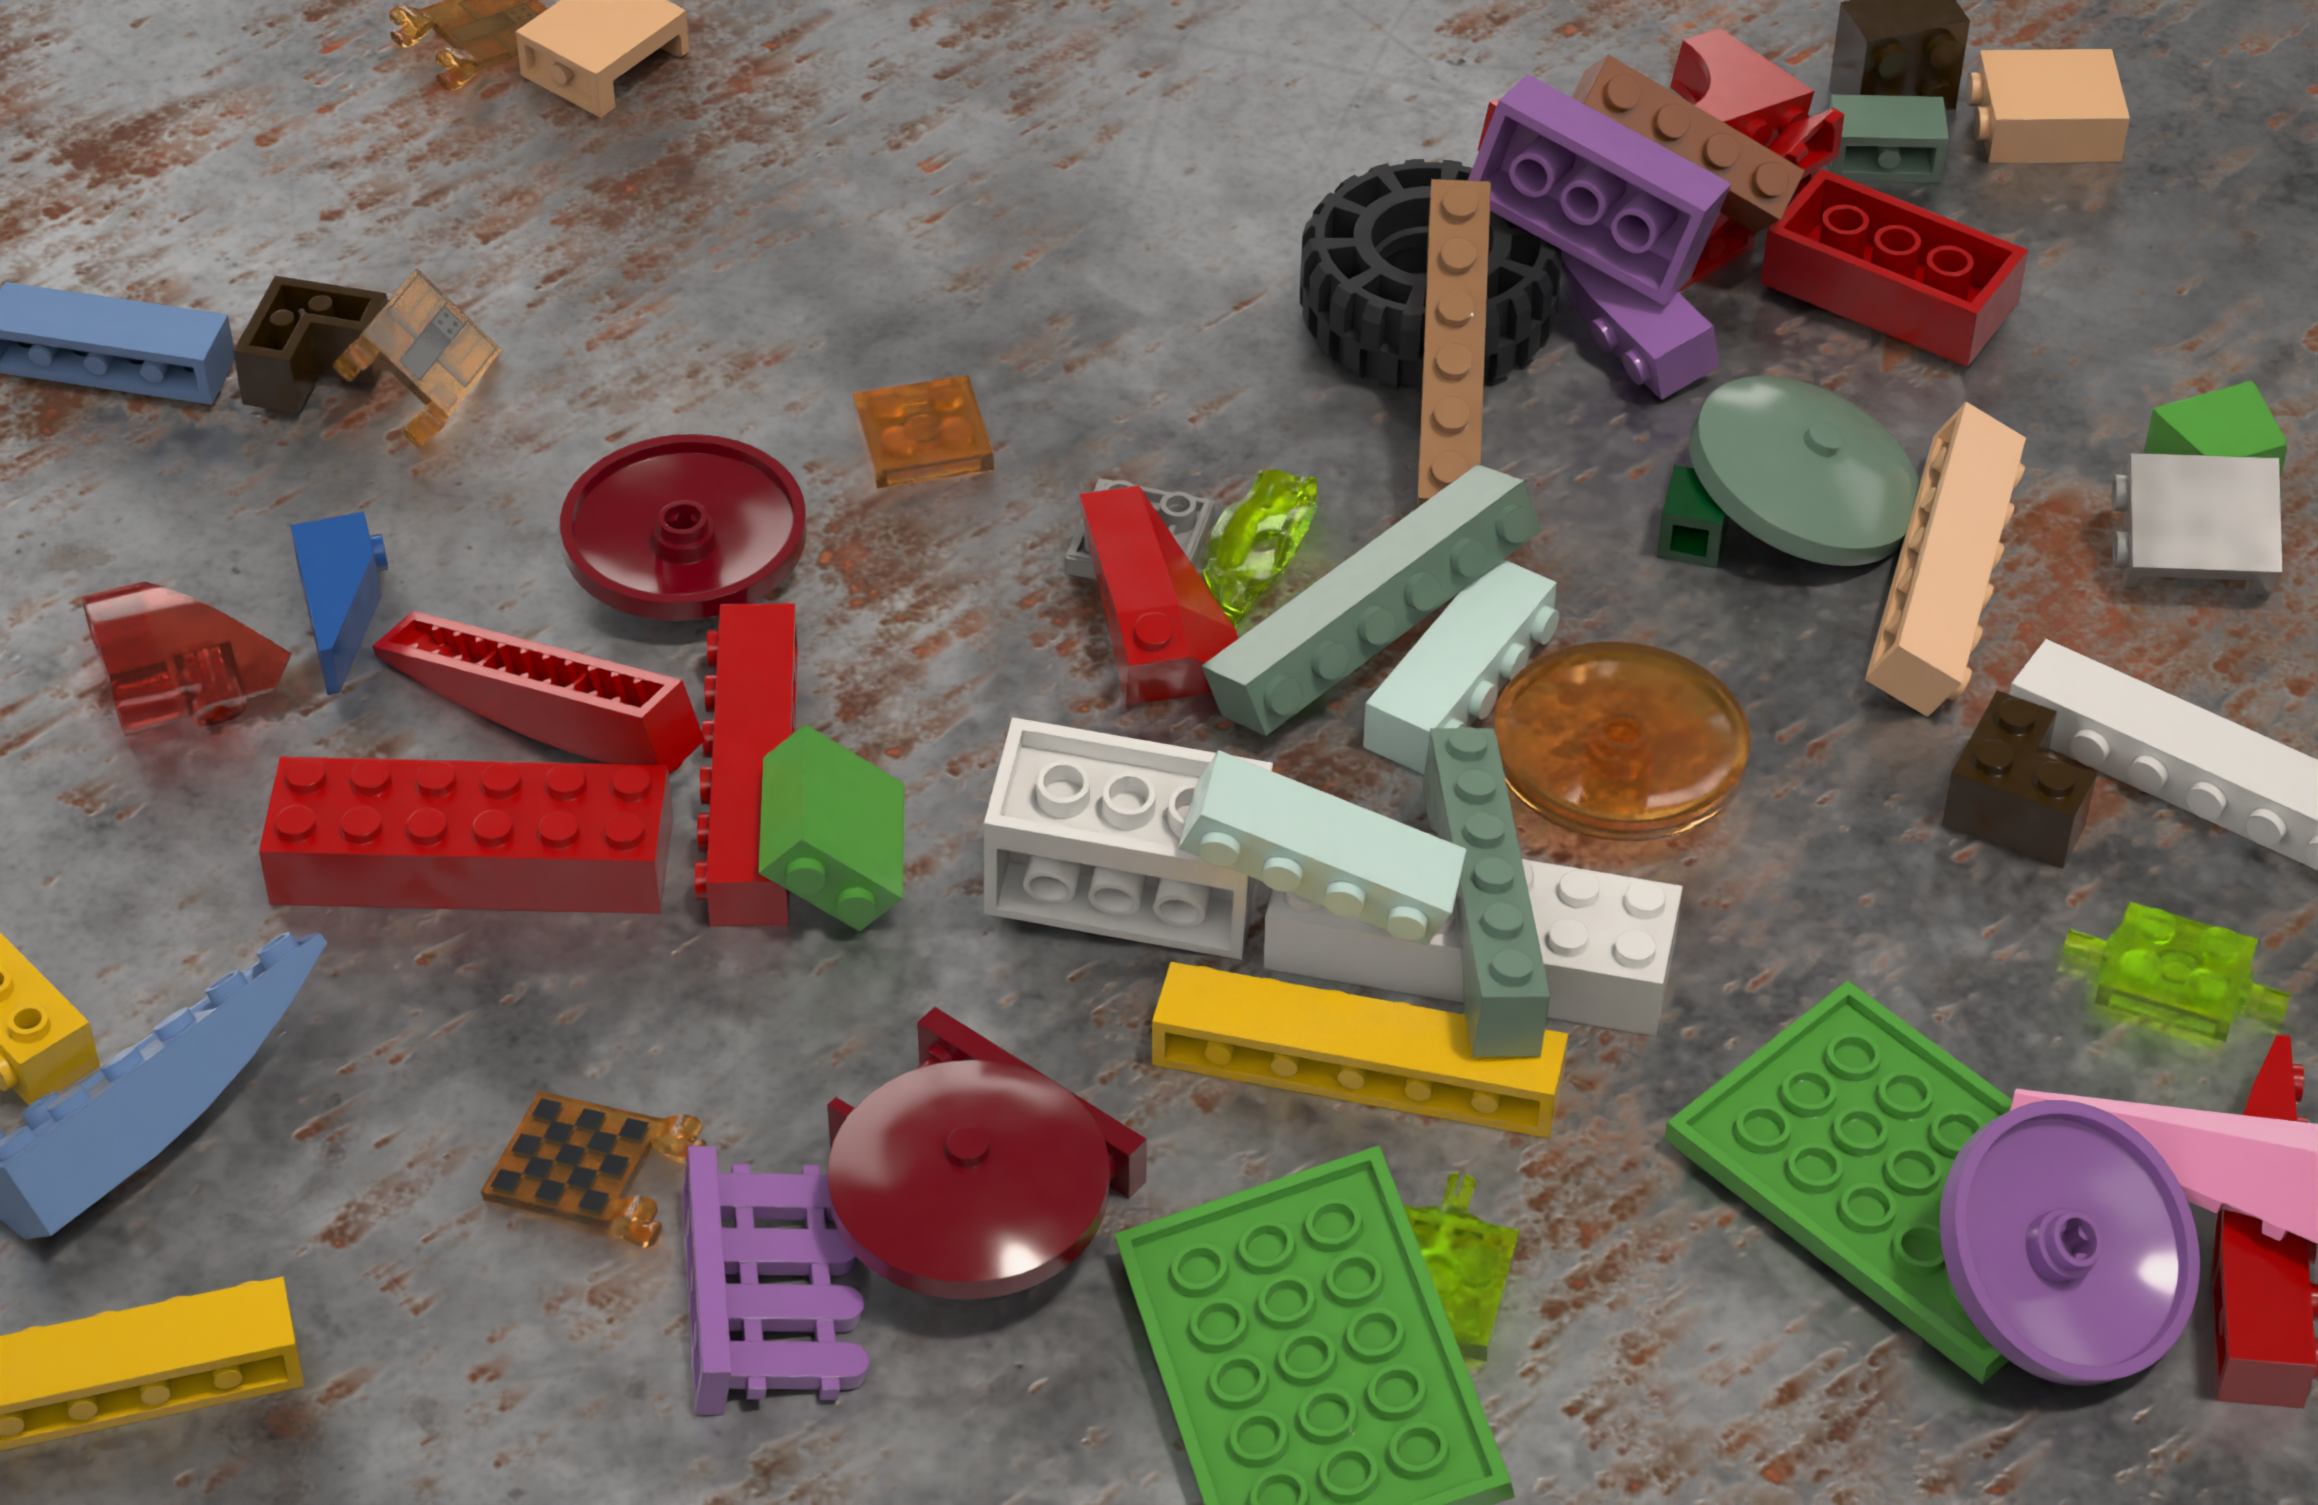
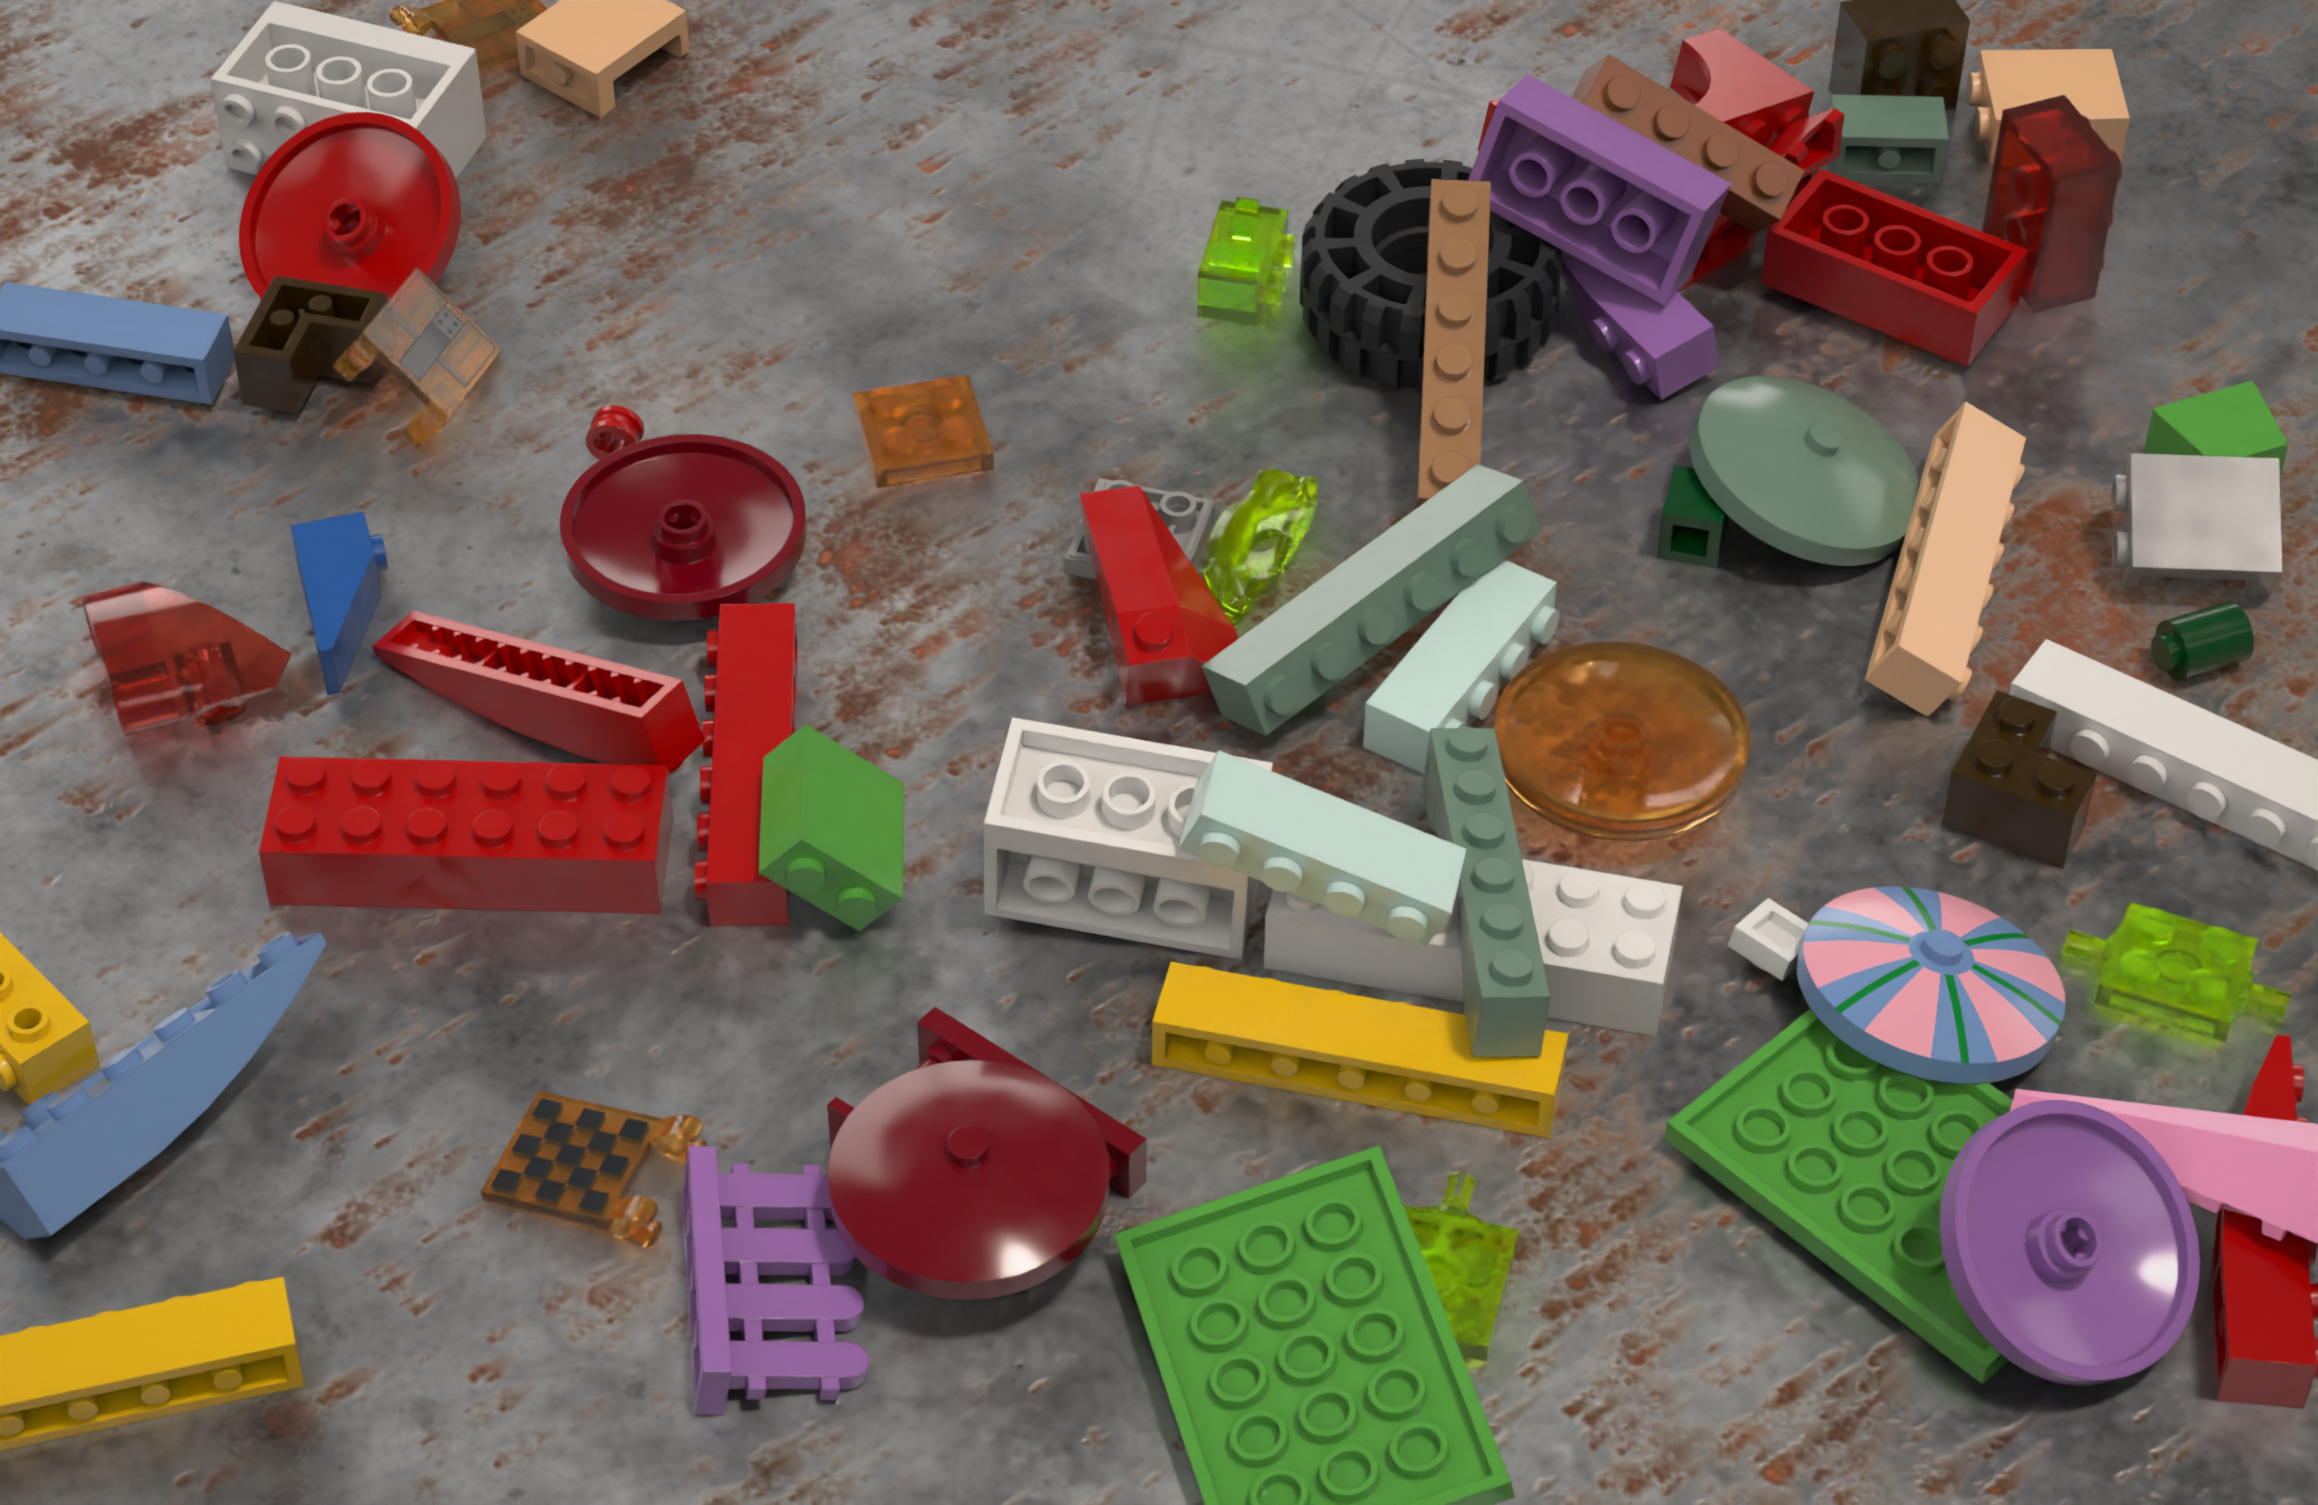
none -> white brick [211,1,487,179]
none -> red dish [239,112,461,323]
none -> red bush [585,405,645,460]
none -> clear neon green brick [1197,197,1297,327]
none -> white plate [1727,898,1809,981]
none -> dish [1797,886,2066,1084]
none -> clear red brick [1982,94,2122,314]
none -> dark green brick [2151,601,2254,681]

